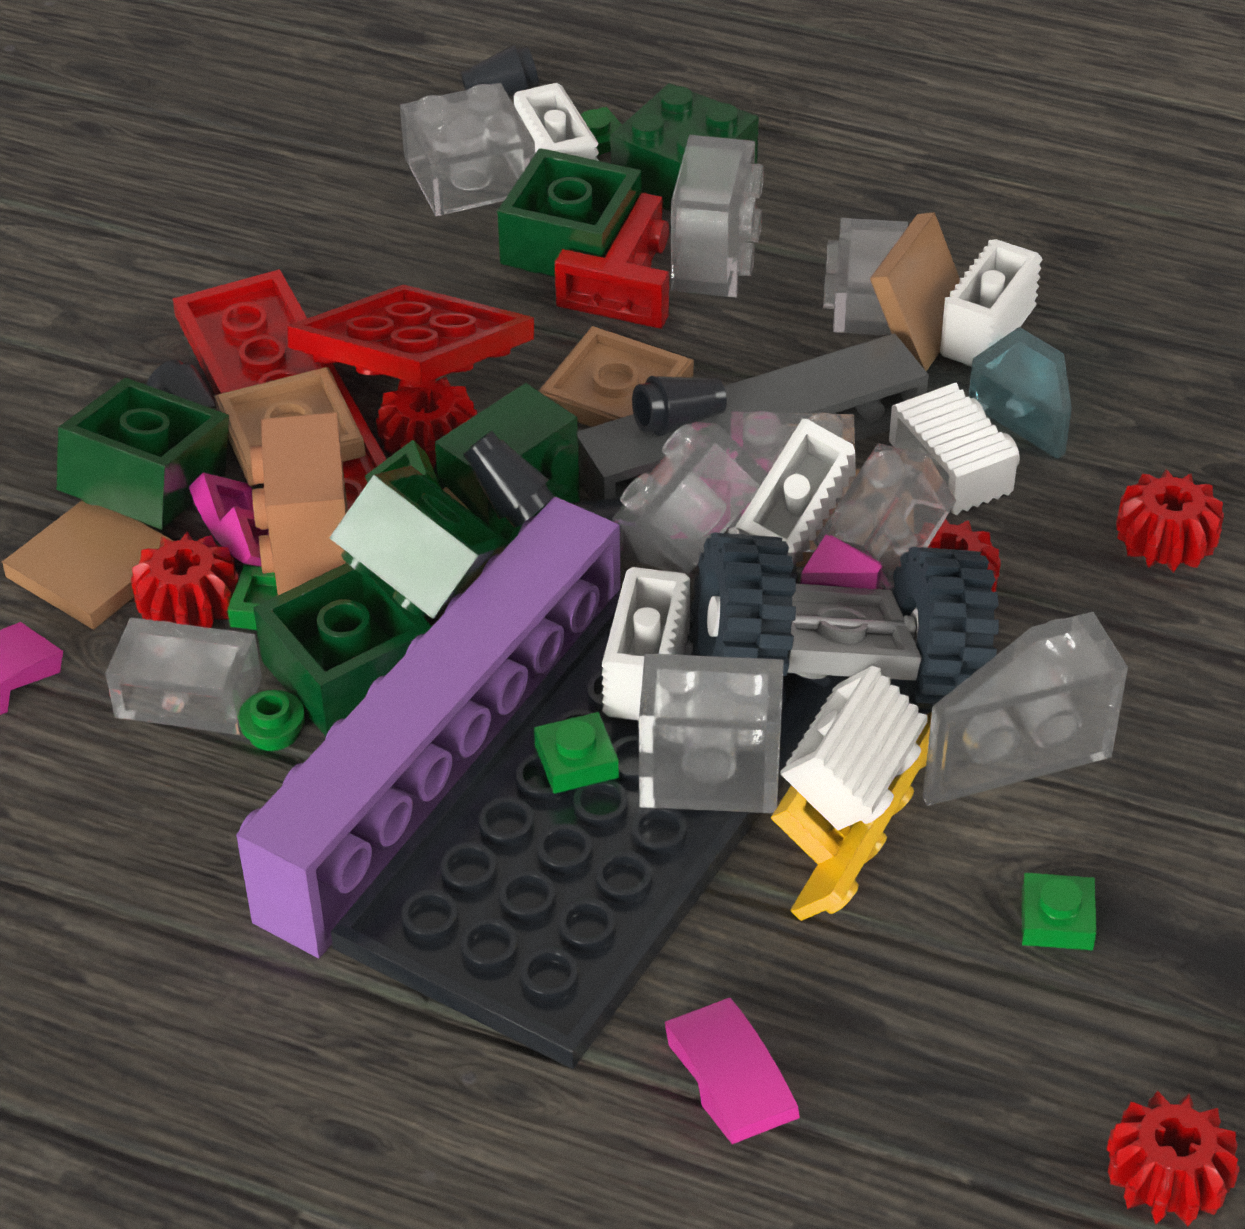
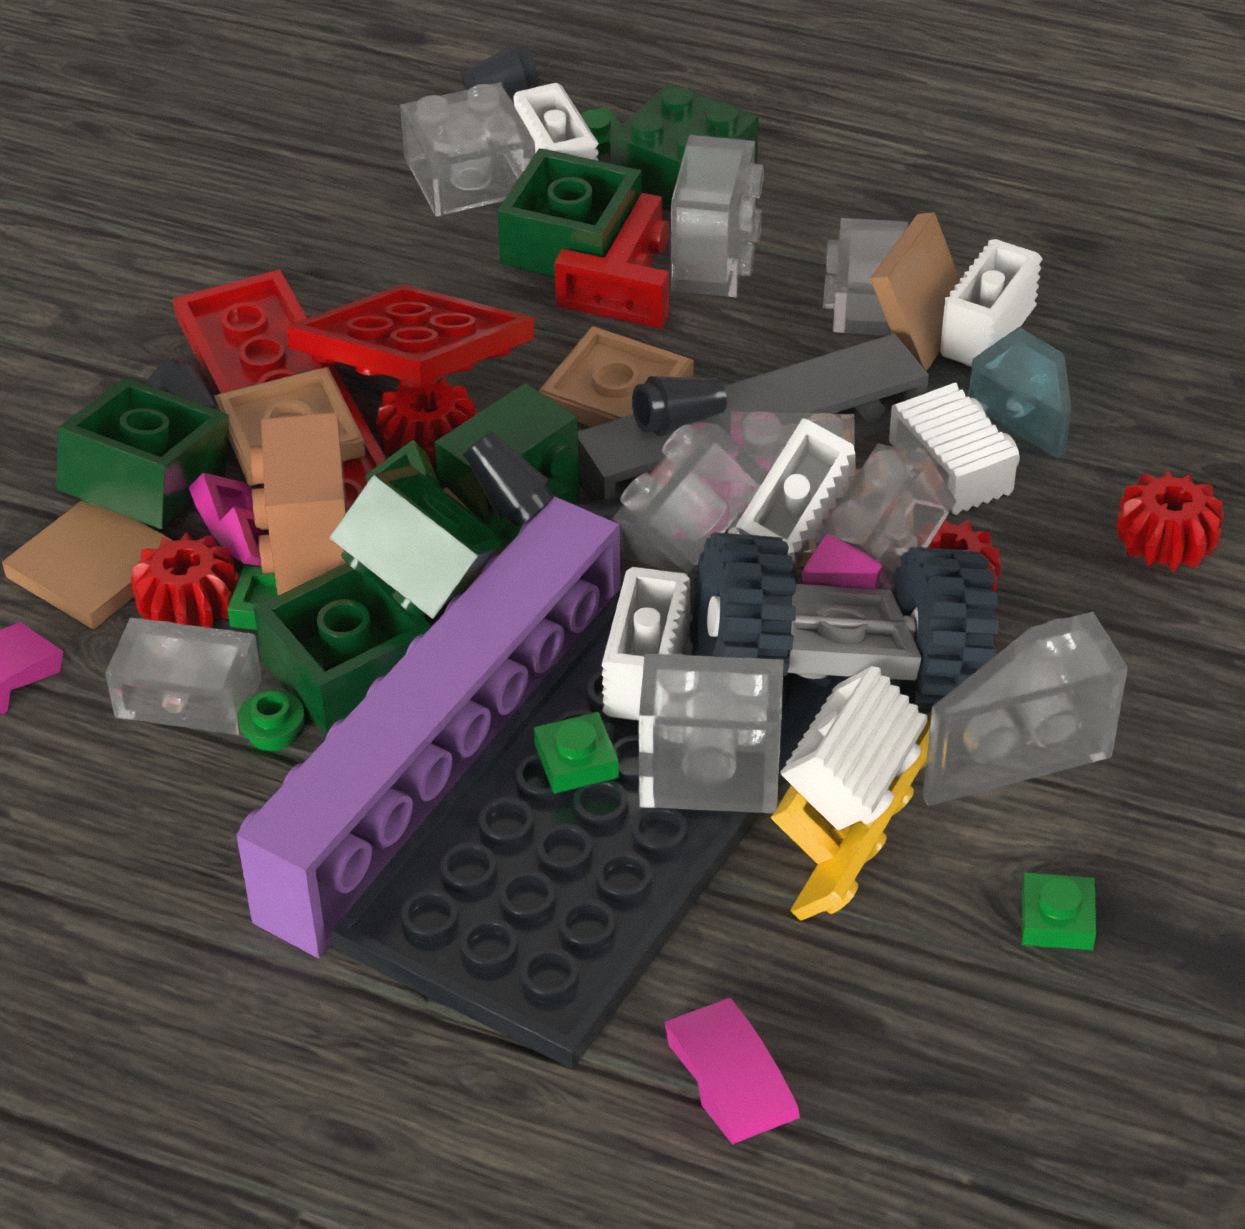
red gear [1107,1090,1240,1227] -> none

